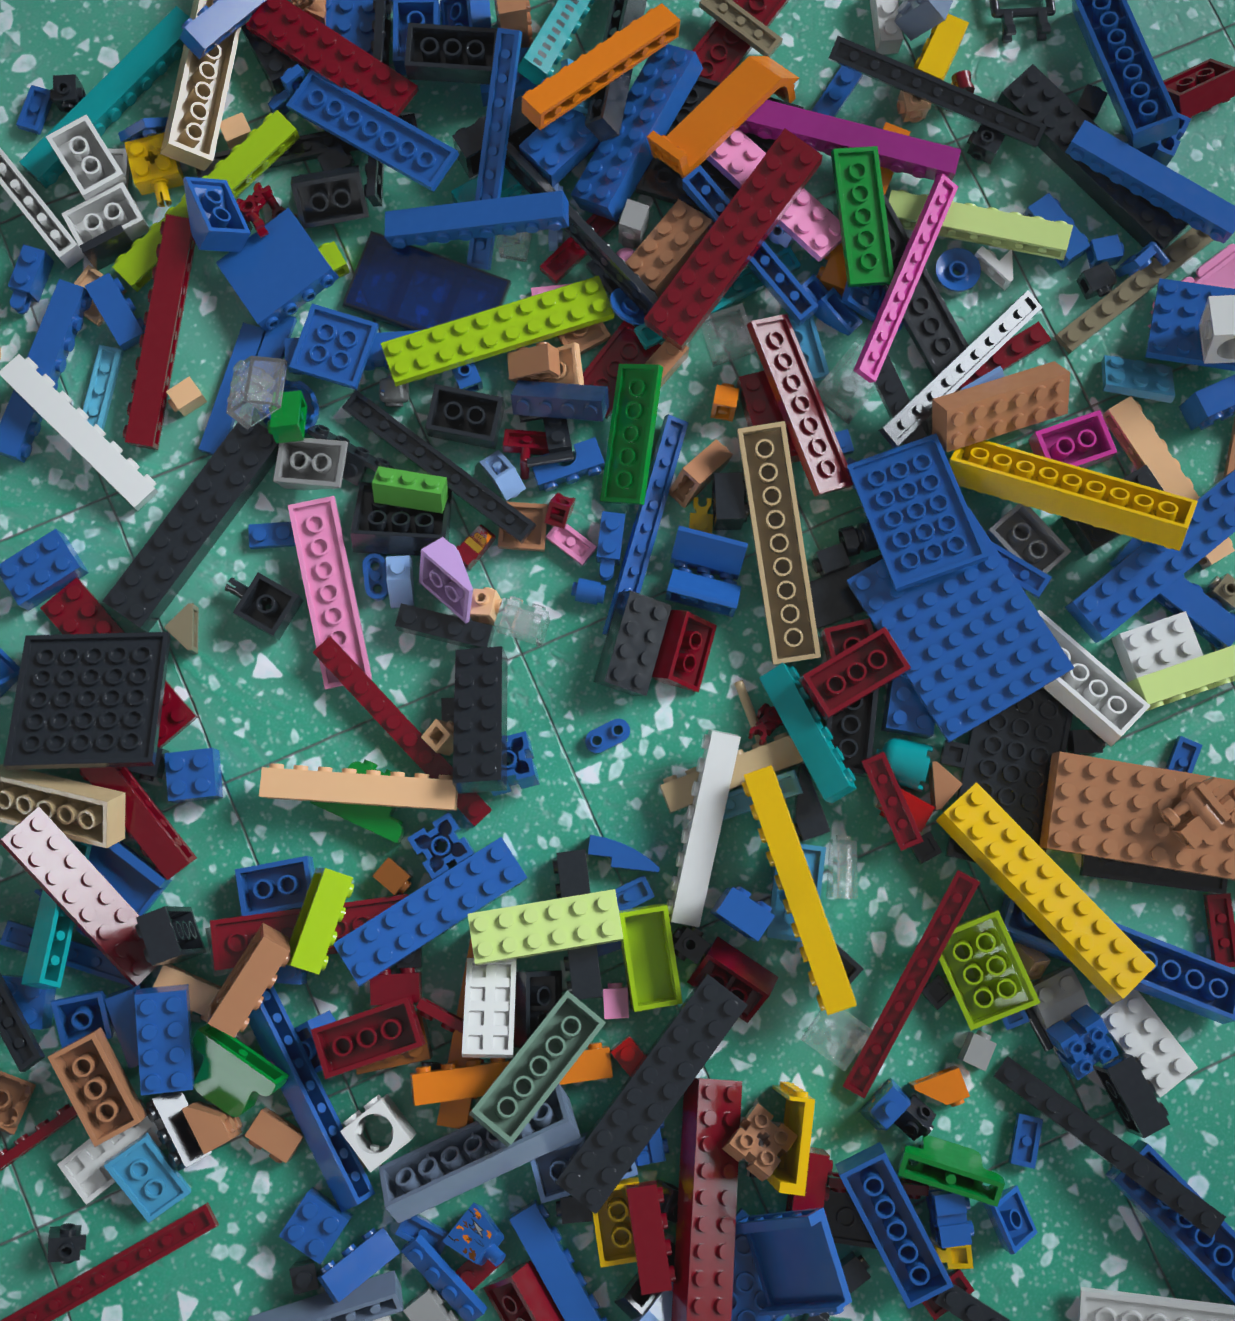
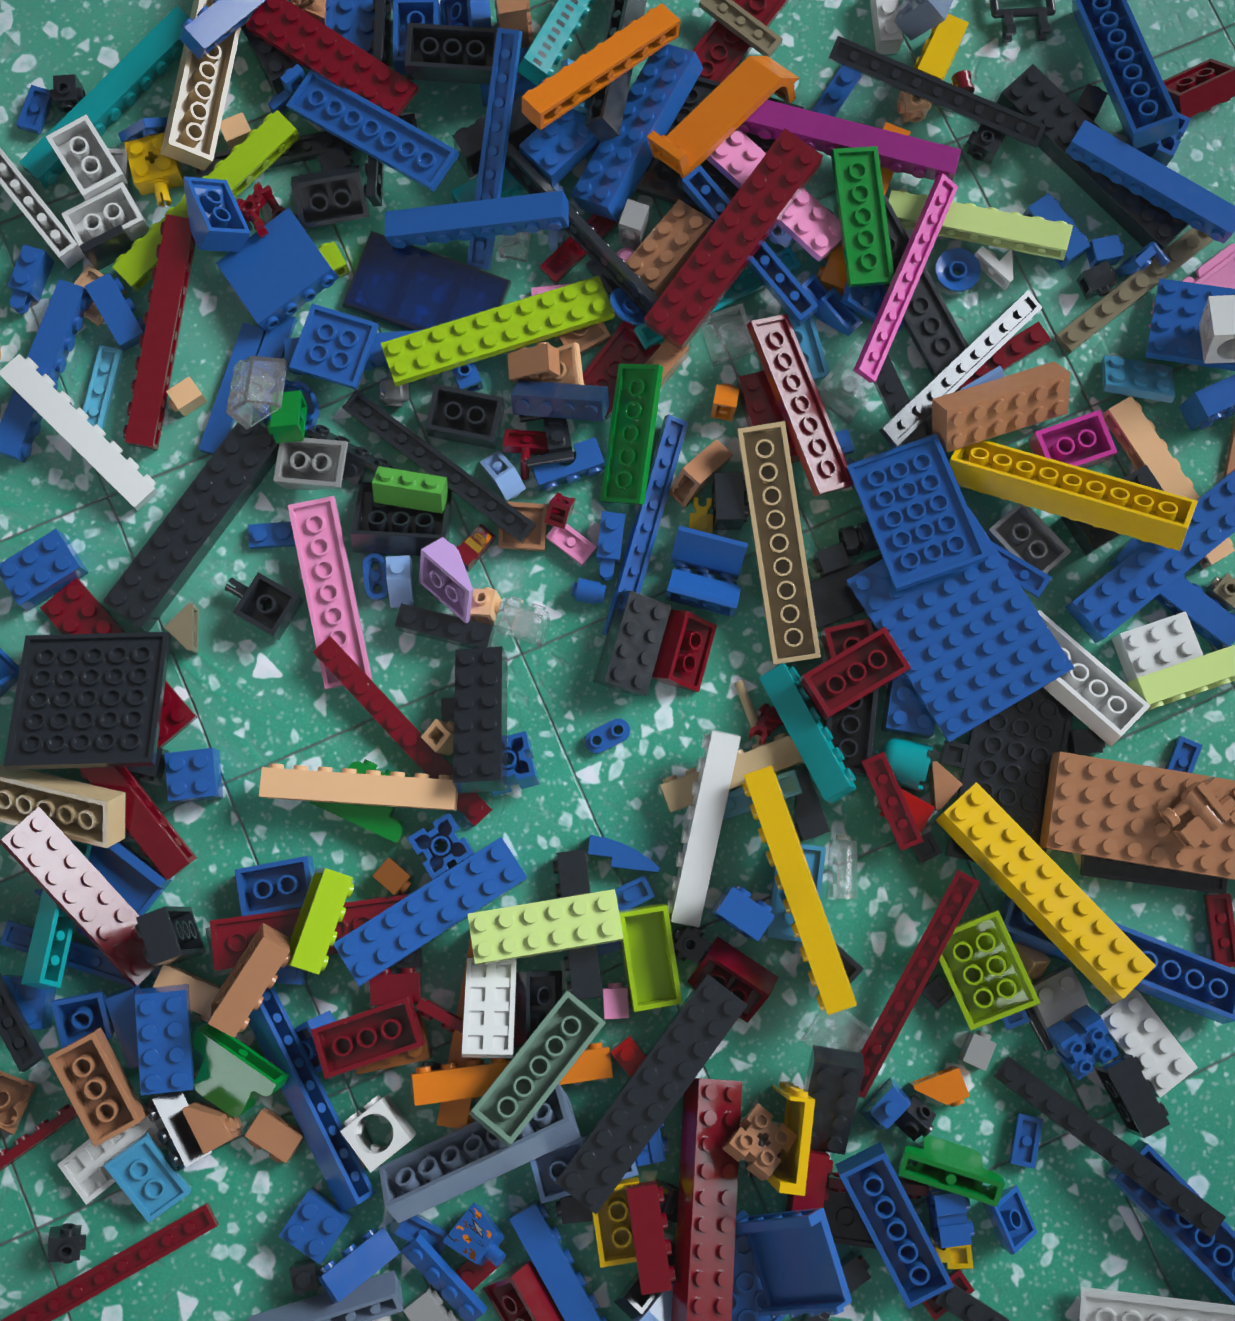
none -> black brick [803,1045,865,1155]

